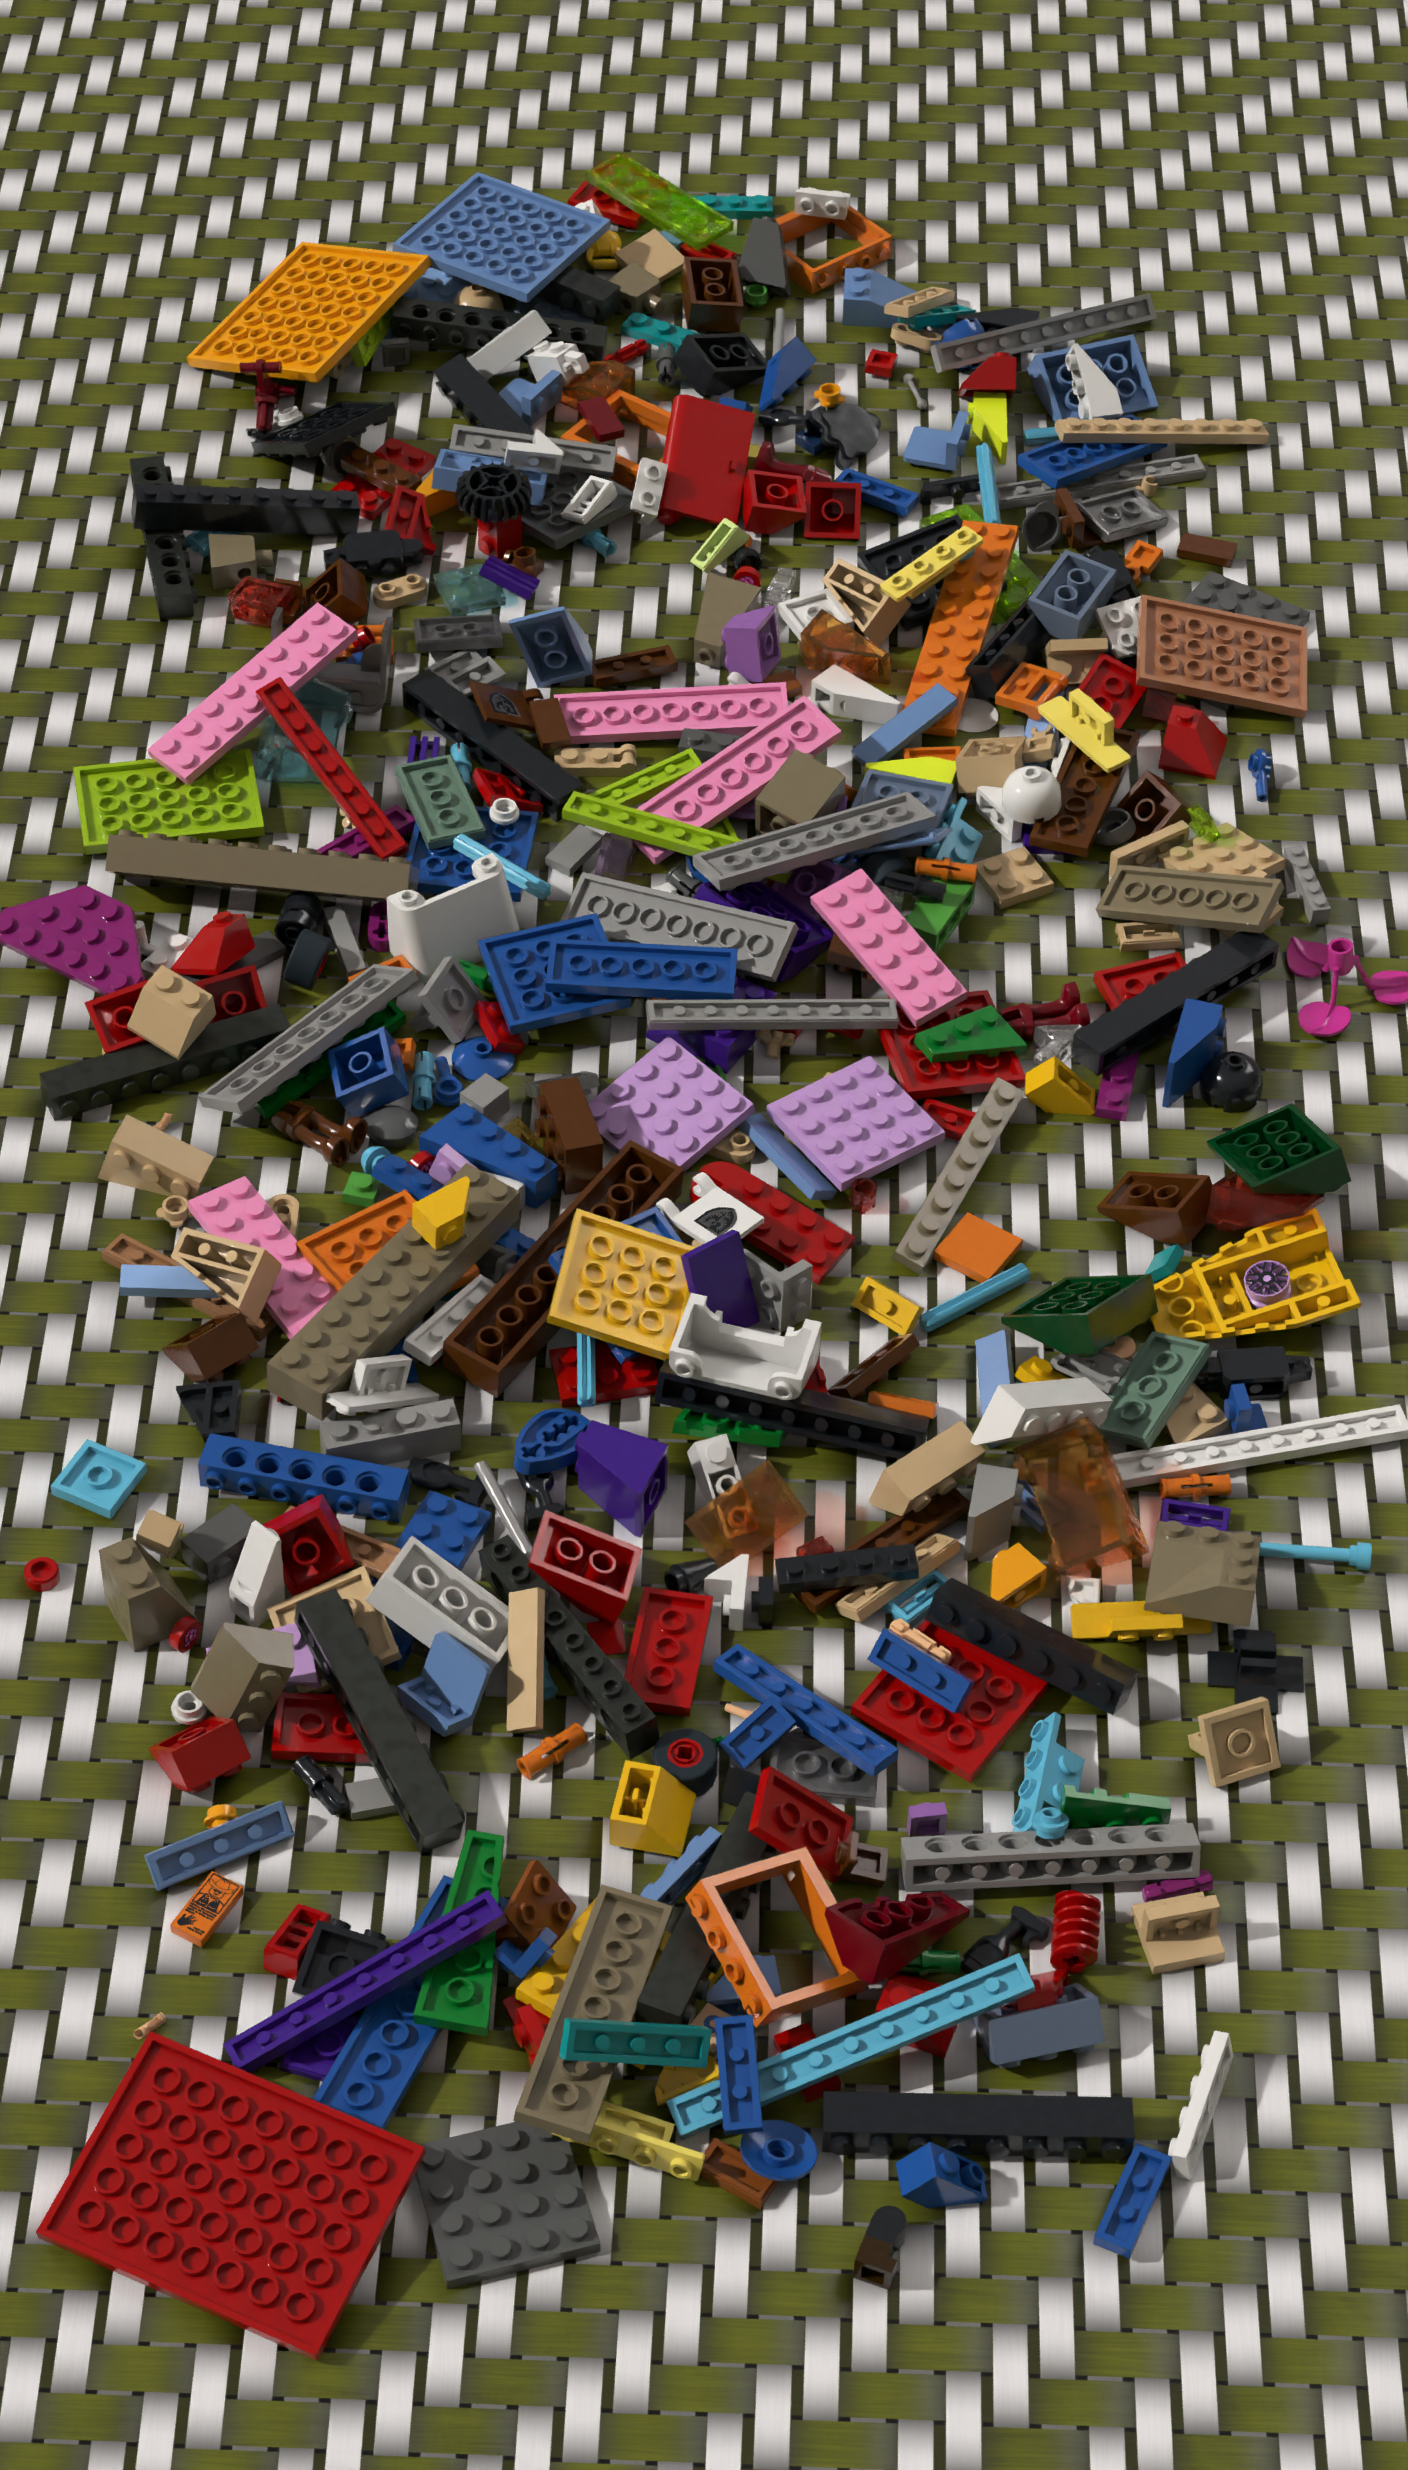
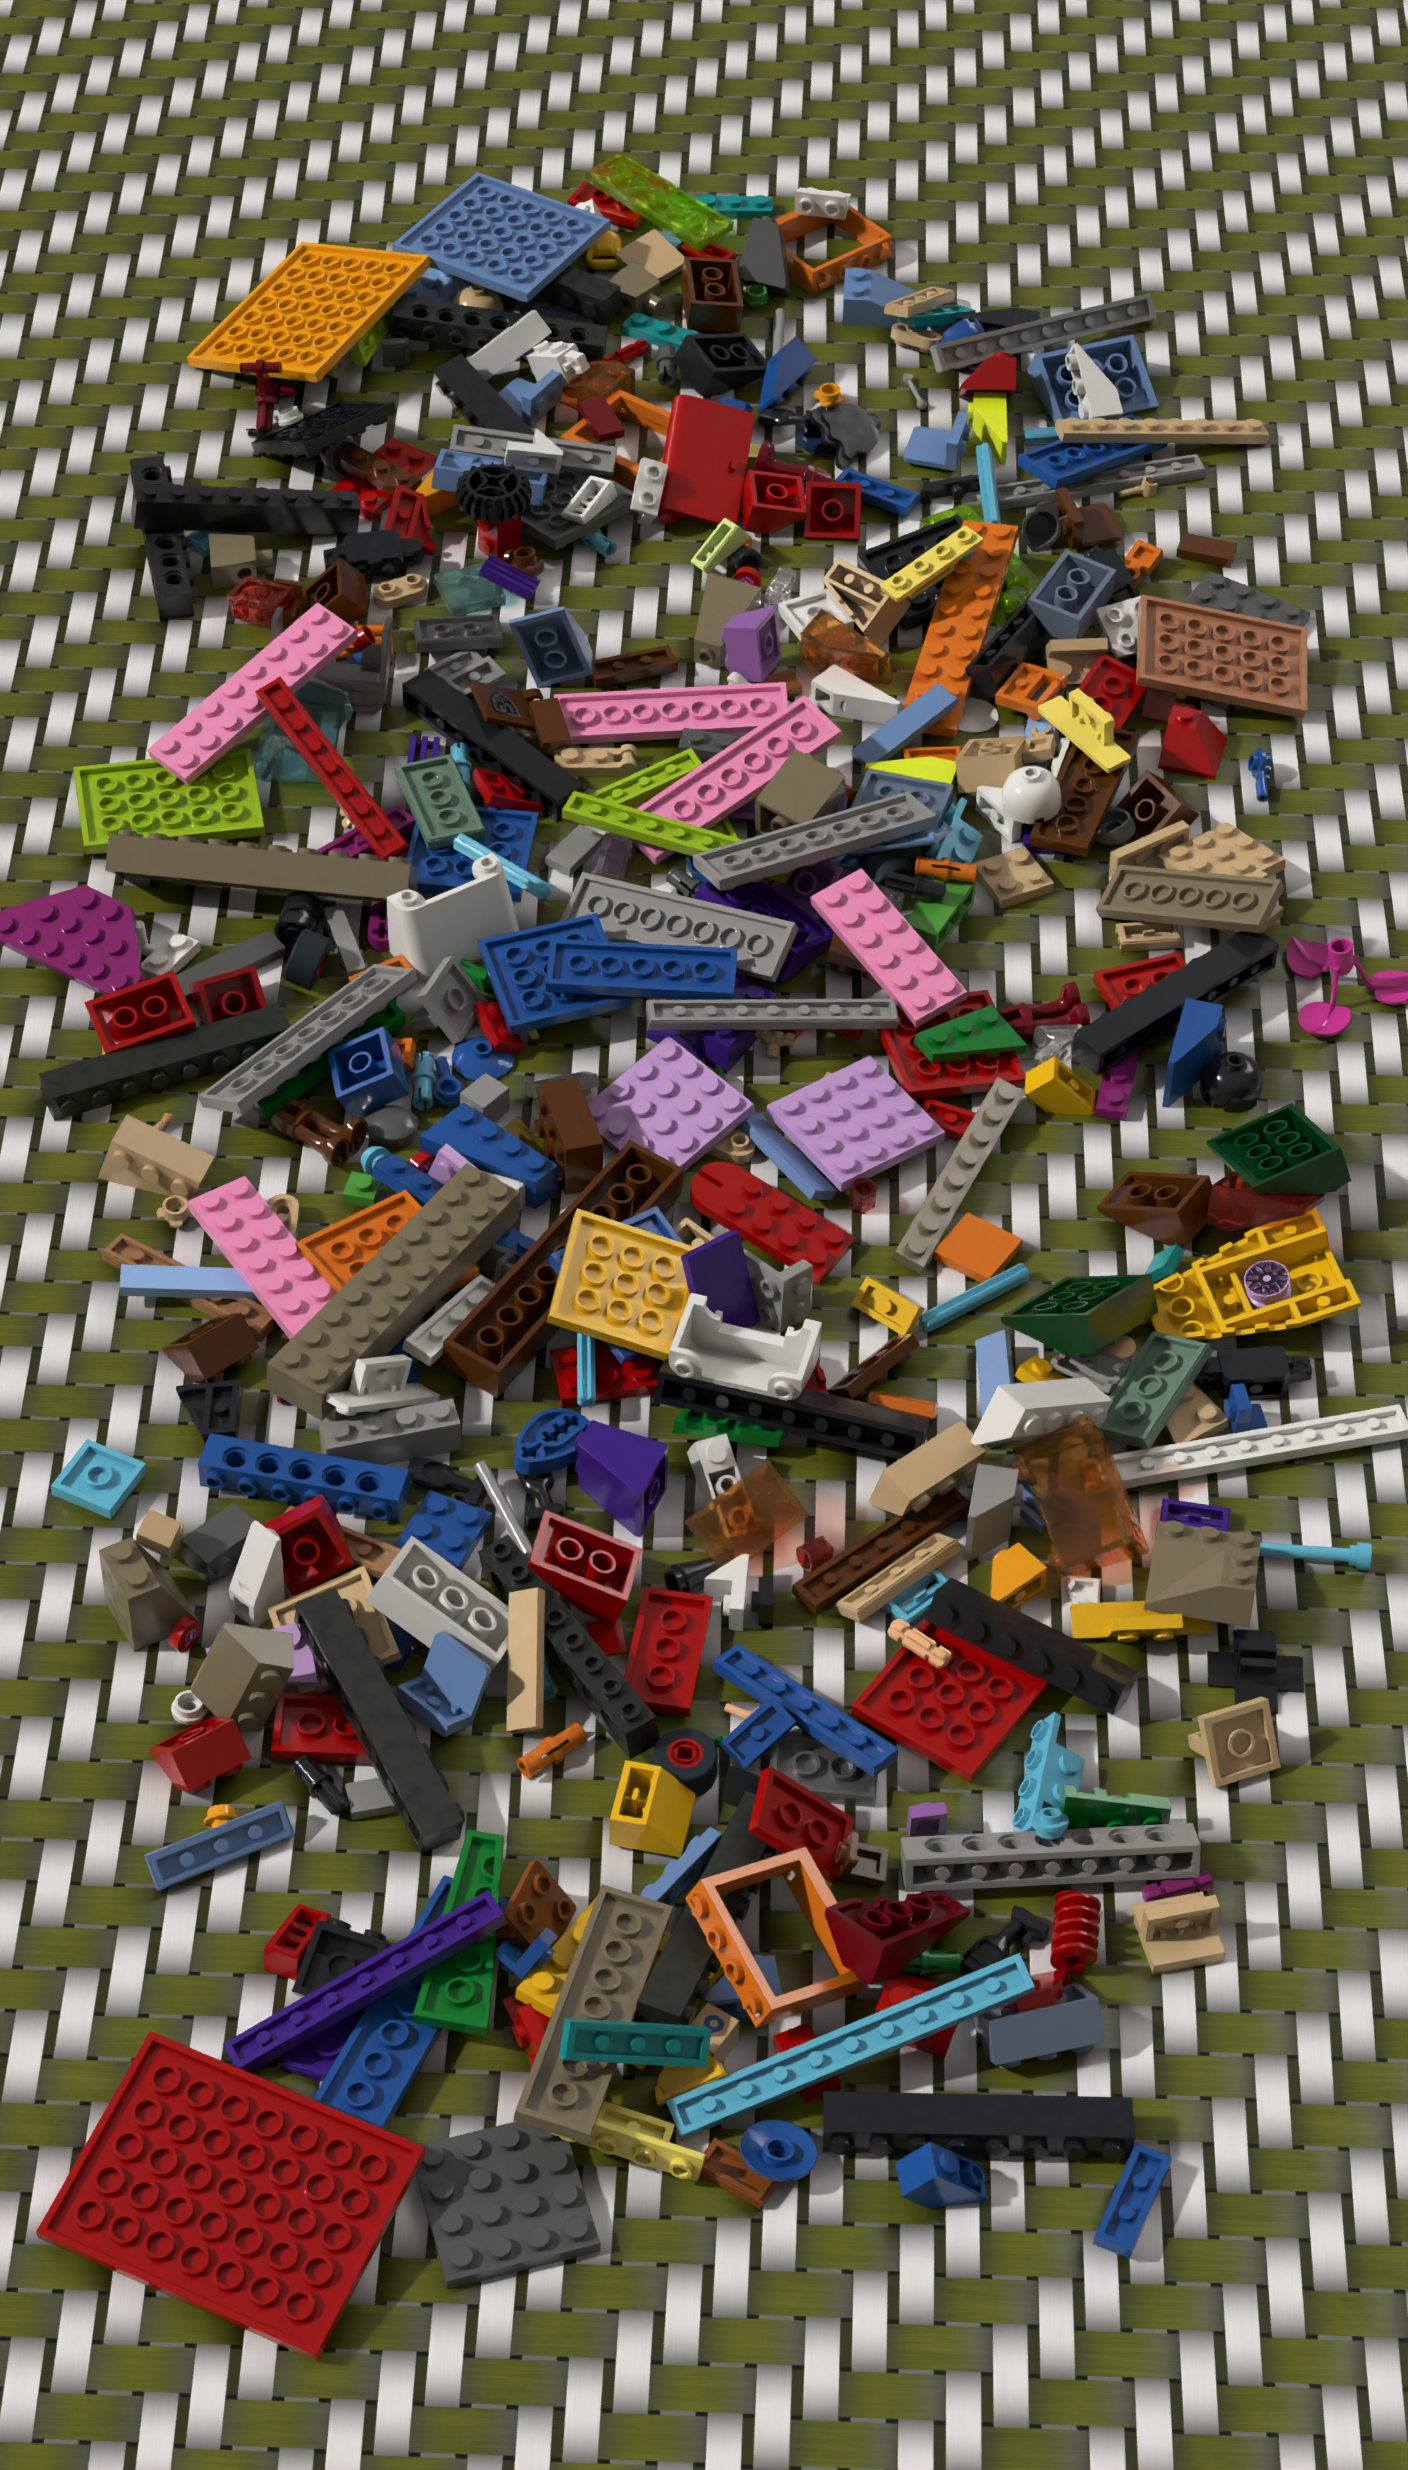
red tile [24,1557,60,1592] -> none
tan slope [127,965,216,1060] -> none
light nougat leg [134,2012,166,2040] -> none
orange tile [170,1871,244,1948] -> none
red slope [171,911,256,975] -> none
tan wedge [171,1227,282,1324] -> none
yellow slope [412,1176,470,1250] -> none
white plate [489,798,519,825] -> none
white flag [656,1172,764,1244] -> none
blue plate [714,2014,763,2135] -> none
black plate [775,1544,919,1594] -> none
leg [853,2206,907,2291] -> none
red plate [864,349,898,378] -> none
blue plate [867,1628,975,1713] -> none
flat silver tile [1075,487,1169,543] -> none
orange pin [1159,1473,1231,1501] -> none
white plate [1168,2031,1233,2181] -> none
clear neon green plate [1187,803,1221,844] -> none
light grey piece [1283,846,1331,925] -> none

